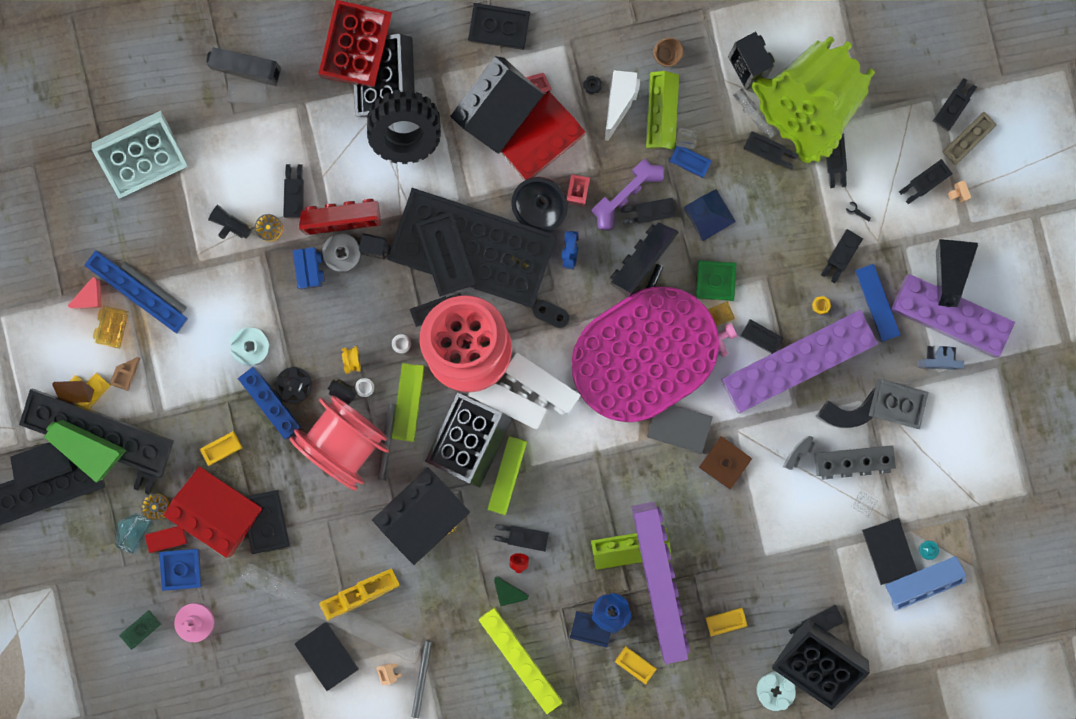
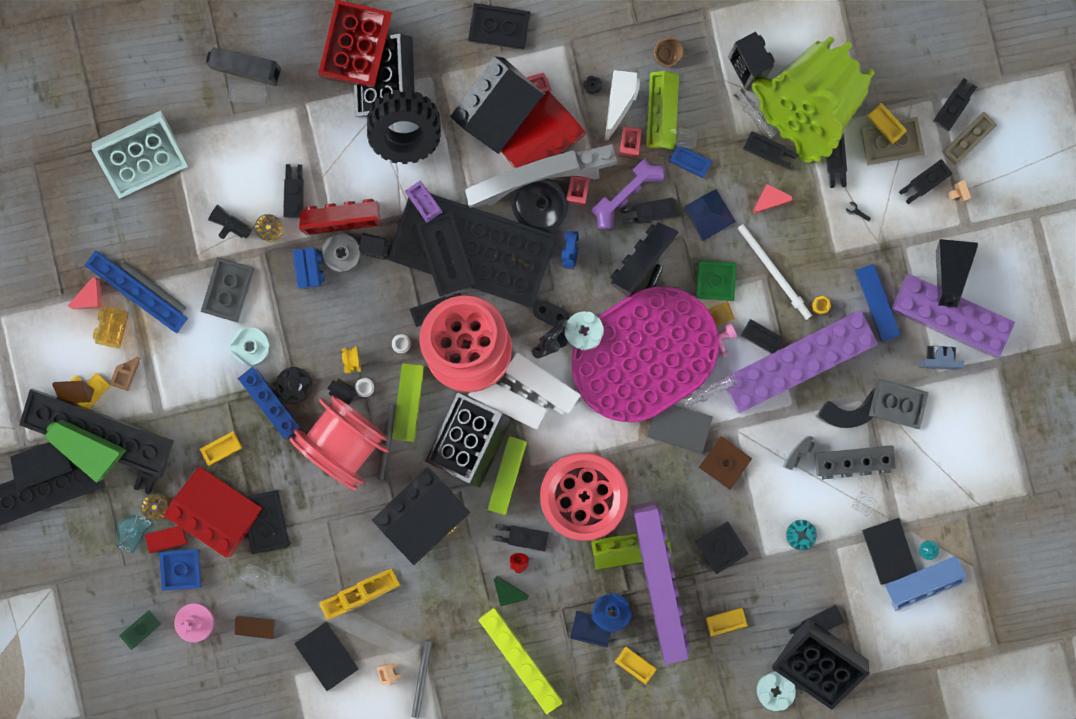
black hinge [821,229,863,284] -> none
none -> dark grey tile [200,257,254,323]
none -> reddish brown slope [235,615,276,639]
none -> medium lavender plate [405,180,442,223]
none -> light grey slope [465,144,617,208]
none -> black piece [531,319,568,359]
none -> coral wheel [540,452,628,541]
none -> light aqua plate [565,311,604,350]
none -> coral slope [619,126,642,159]
none -> clear pin [683,374,737,408]
none -> black plate [695,521,749,574]
none -> white bar [737,224,812,320]
none -> coral slope [753,184,793,214]
none -> teal gear [786,520,817,551]
none -> dark tan plate [860,117,925,166]
none -> yellow tile [866,103,907,144]

